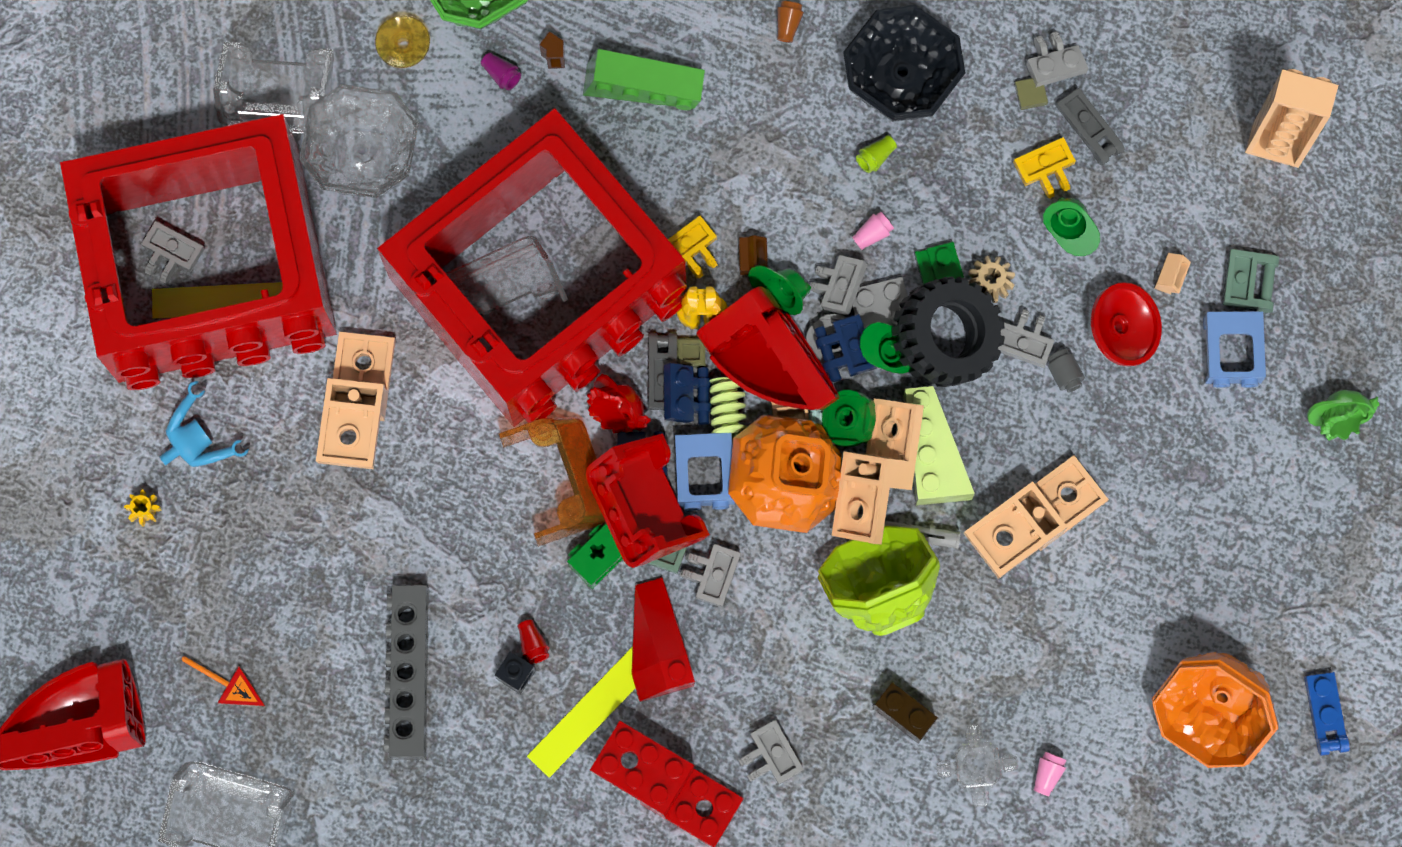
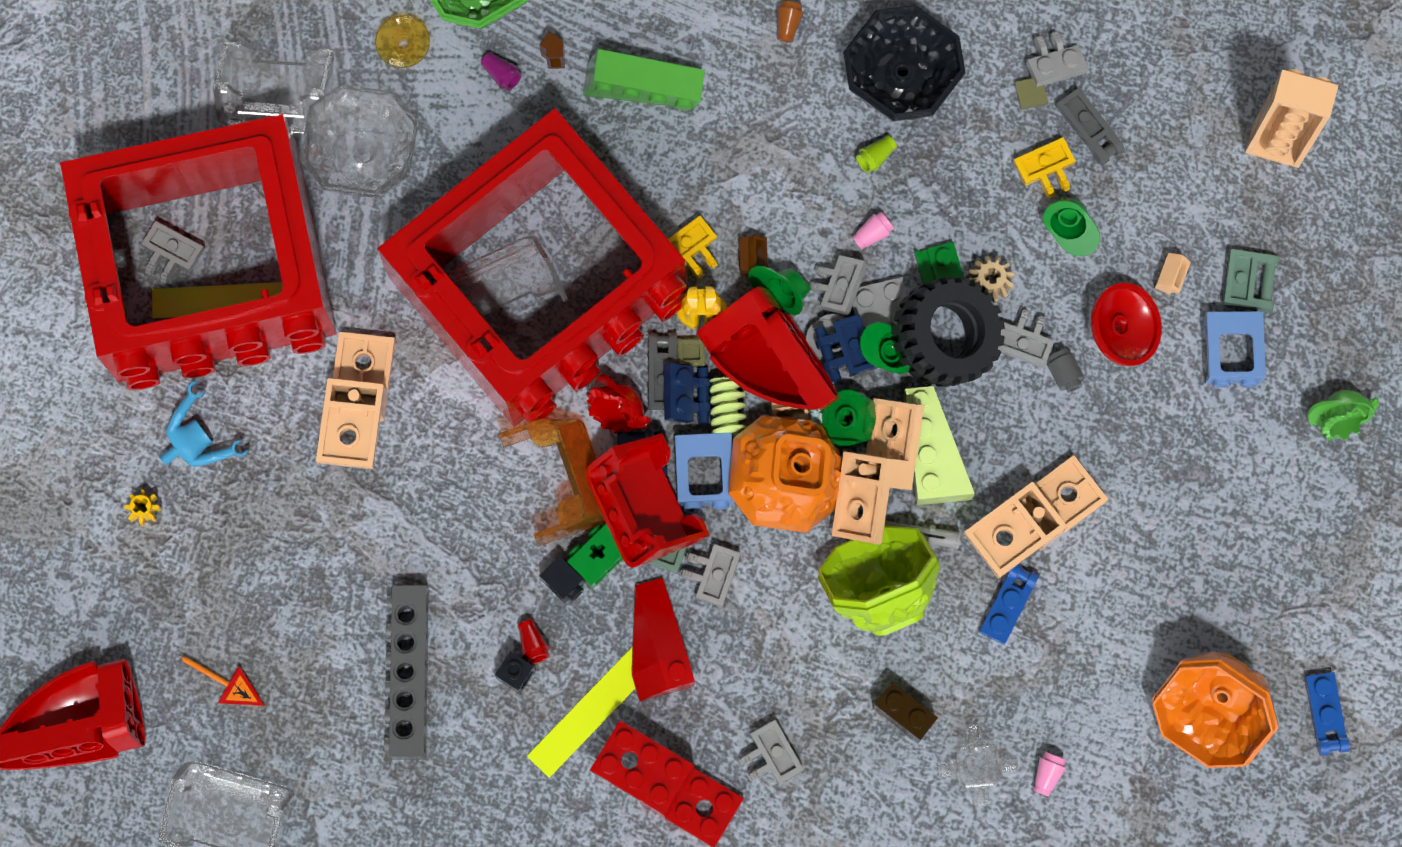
none -> black brick [539,556,585,604]
none -> blue plate [979,564,1040,645]

